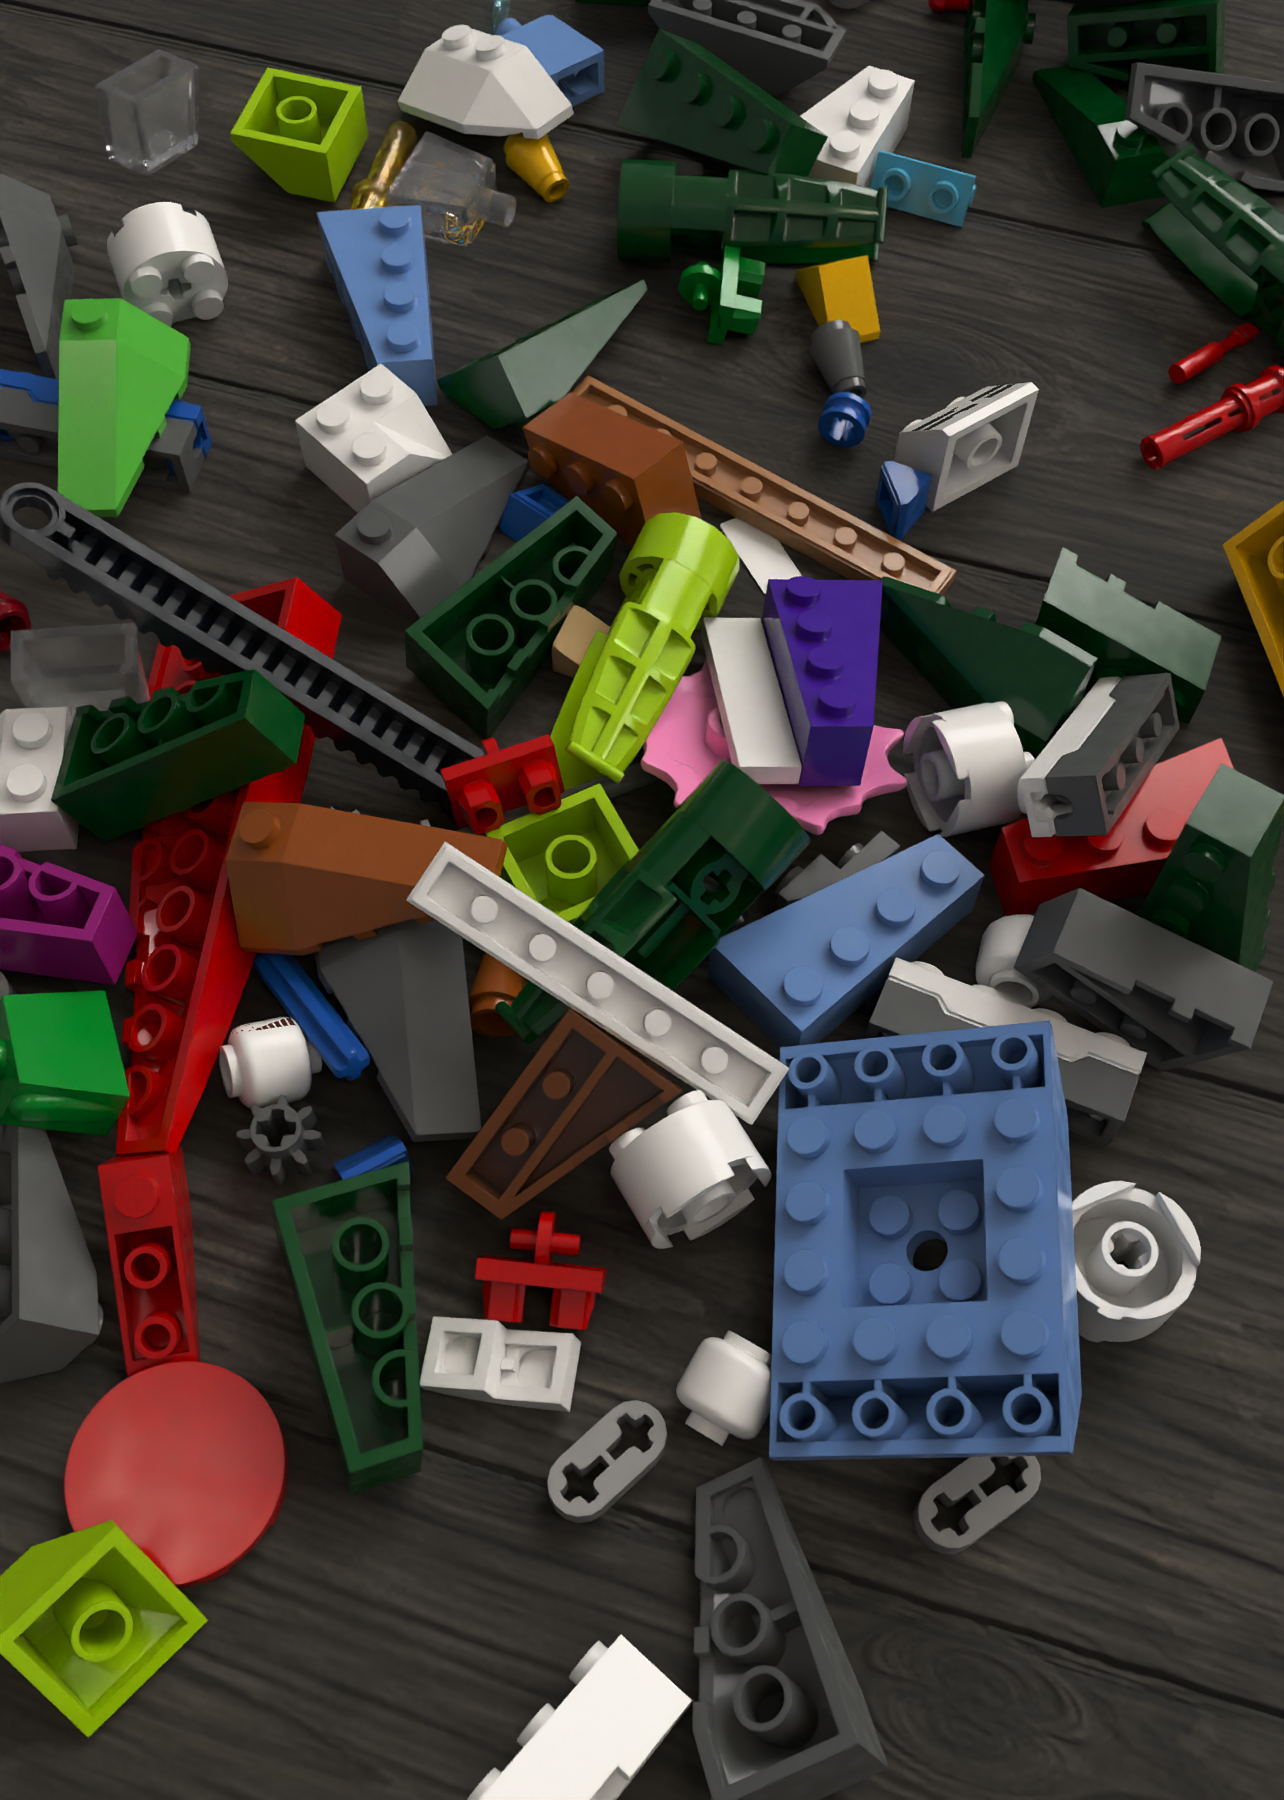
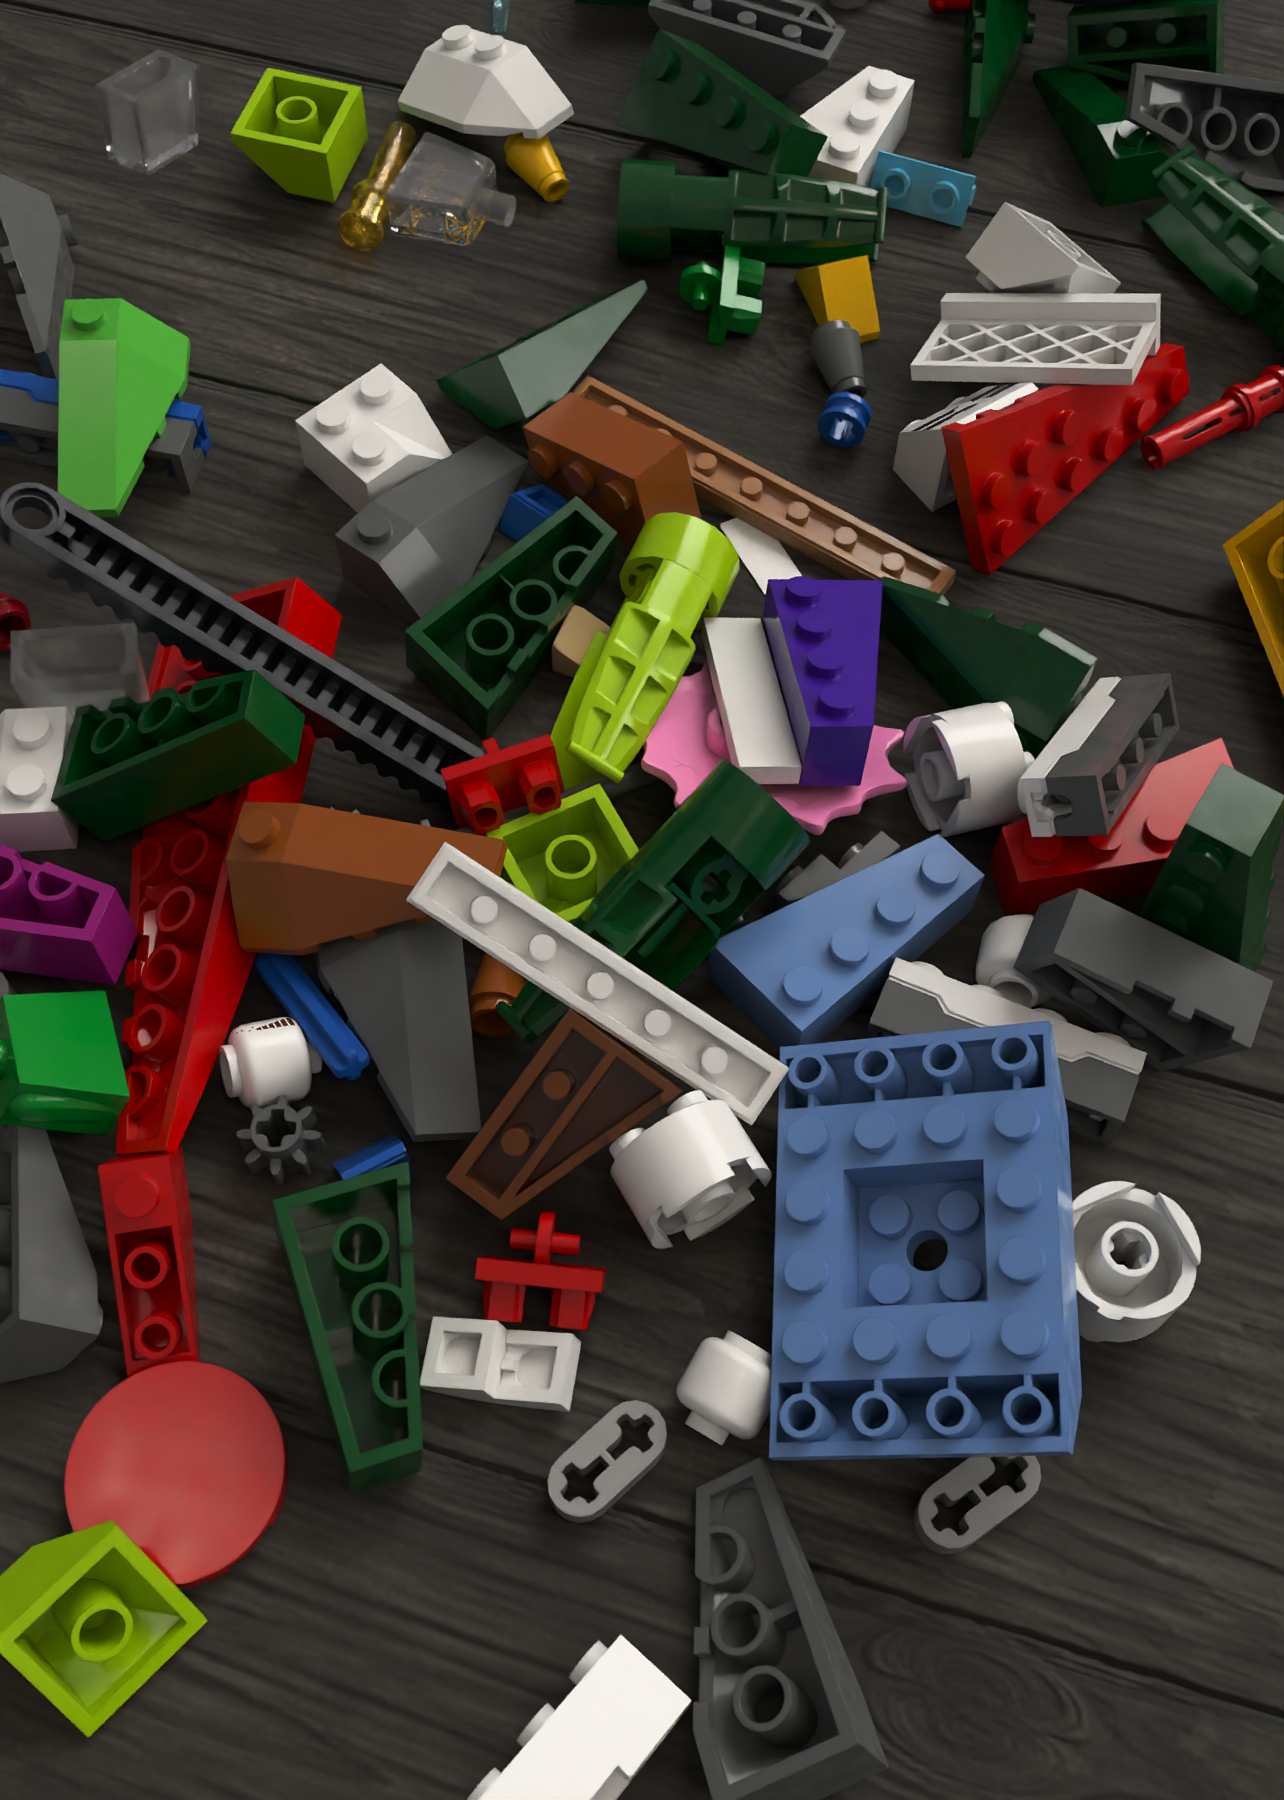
white brick [107,202,228,327] -> none
medium blue wedge [316,205,438,406] -> none
medium blue torso [495,15,604,107] -> none
blue slope [875,460,932,540] -> none
wedge [1035,547,1222,724] -> none
red piece [1168,322,1260,384] -> none
none -> white fence [910,293,1161,385]
none -> red wing [941,343,1190,575]
none -> white slope [965,202,1121,293]

